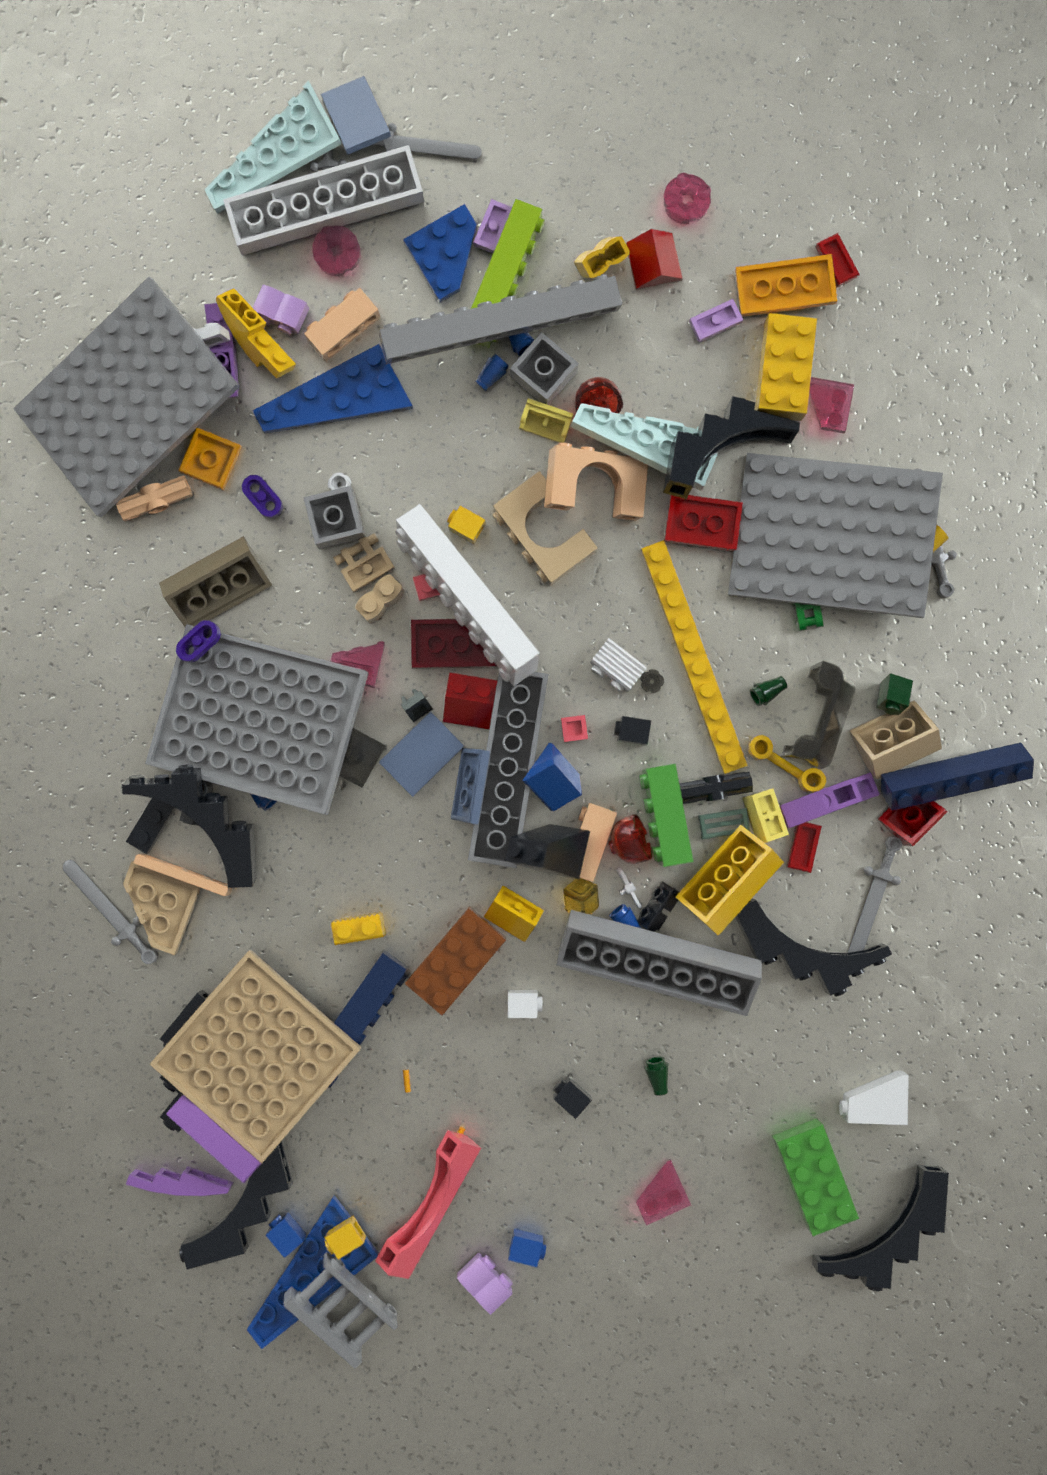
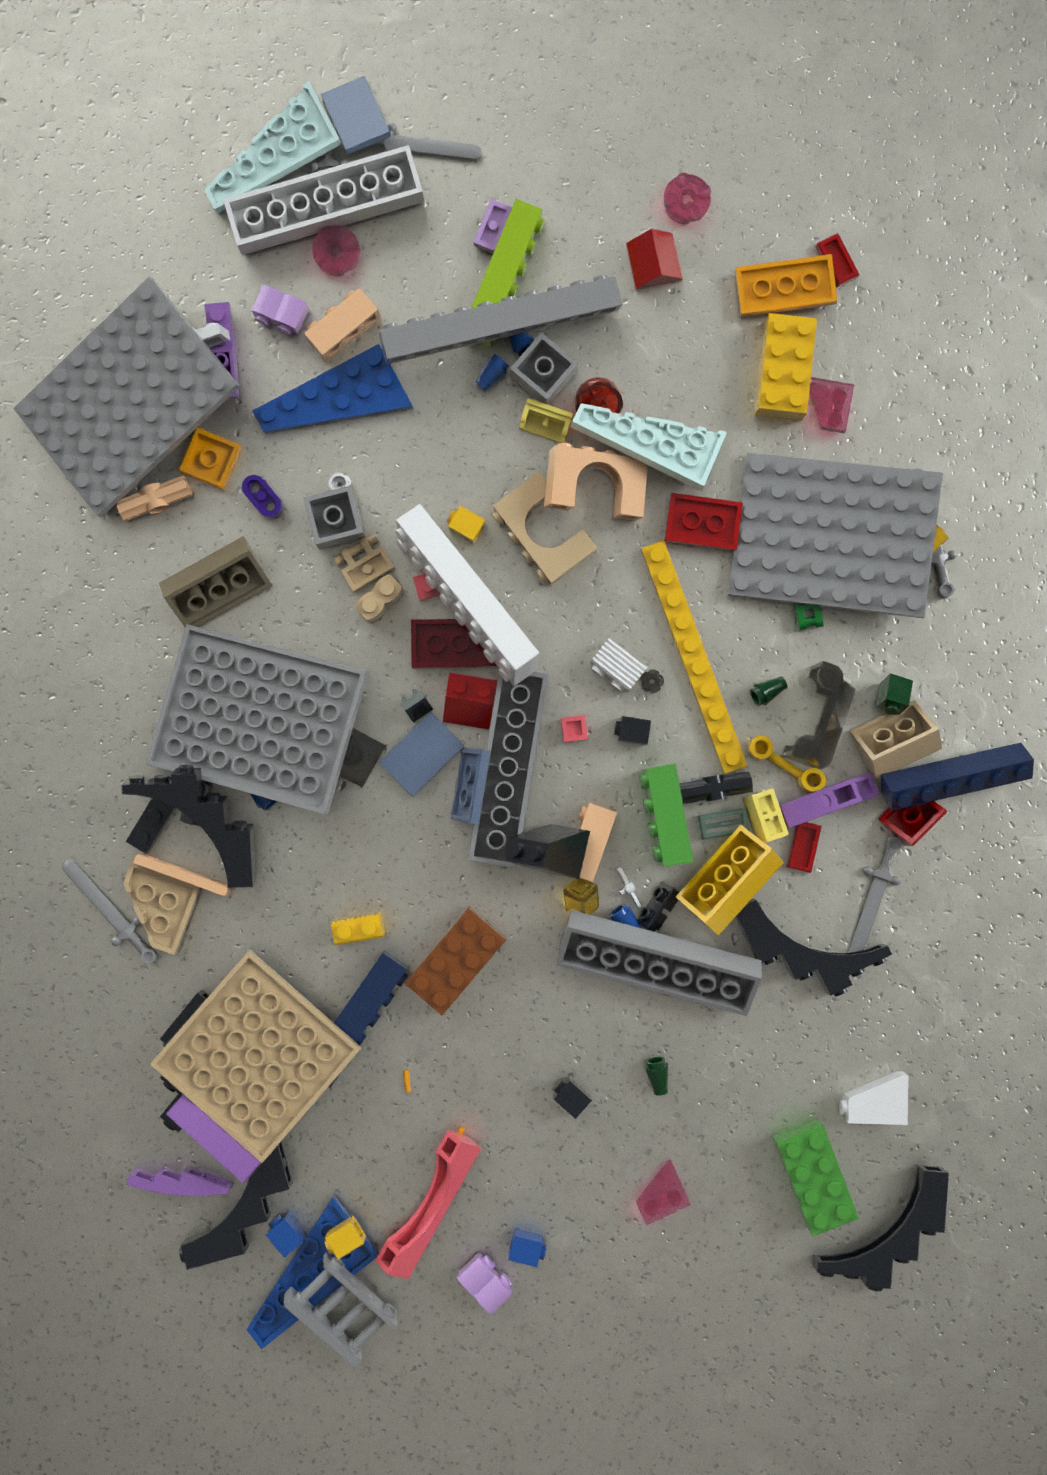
dark purple plate [176,620,221,663] -> none
yellow slope [216,288,296,379] -> none
clear pink wing [330,641,385,688] -> none
blue plate [403,204,477,303] -> none
yellow panel [484,886,544,942] -> none
white brick [508,990,542,1018] -> none
blue slope [523,743,582,811] -> none
yellow brick [574,236,630,278] -> none
clear red cylinder [608,814,652,864] -> none
black arch [663,396,800,499] -> none
lavender plate [689,299,743,343] -> none

